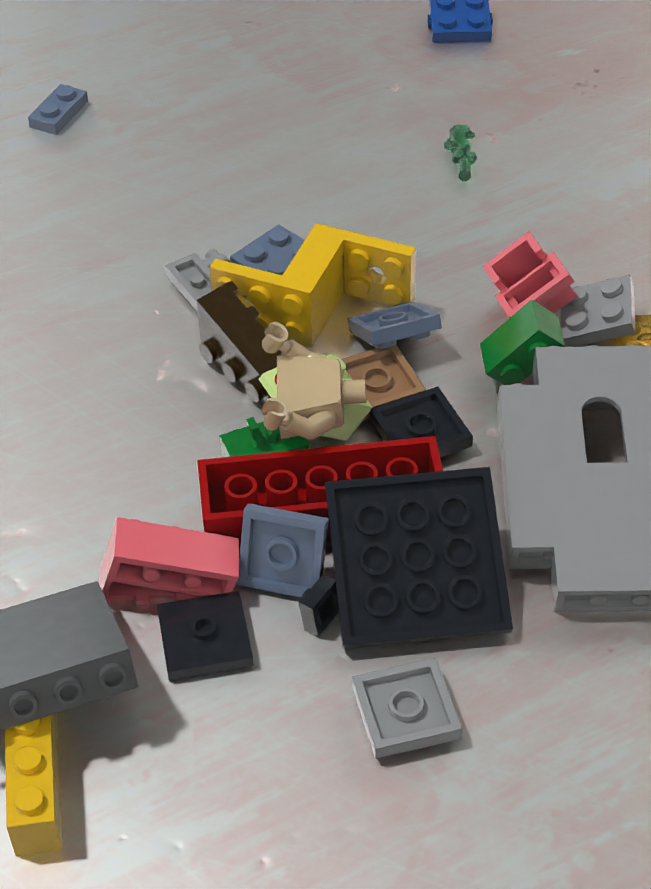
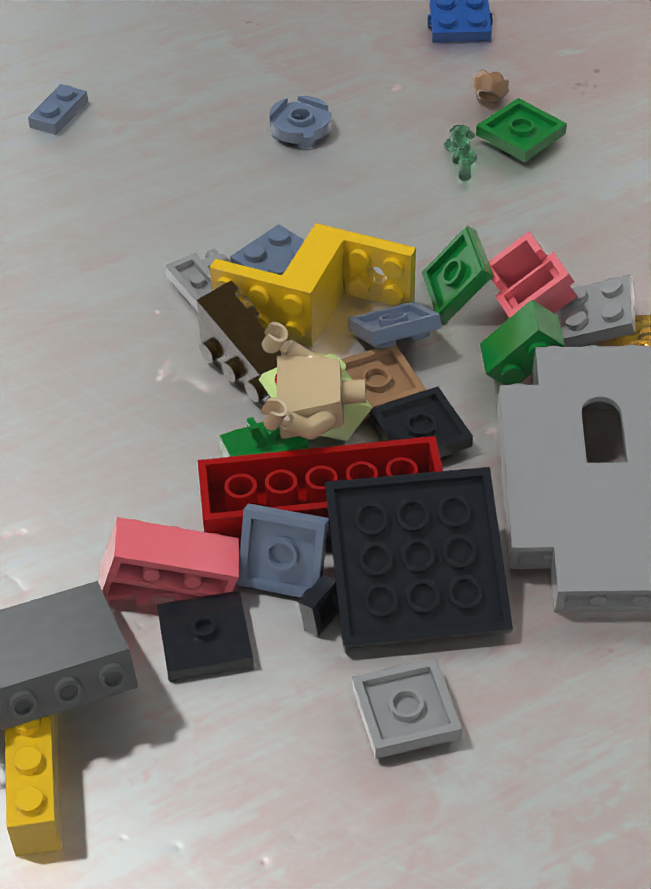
none -> sand blue plate [269,96,332,148]
none -> green tile [422,225,494,323]
none -> medium nougat plate [472,70,510,103]
none -> green plate [476,98,567,162]

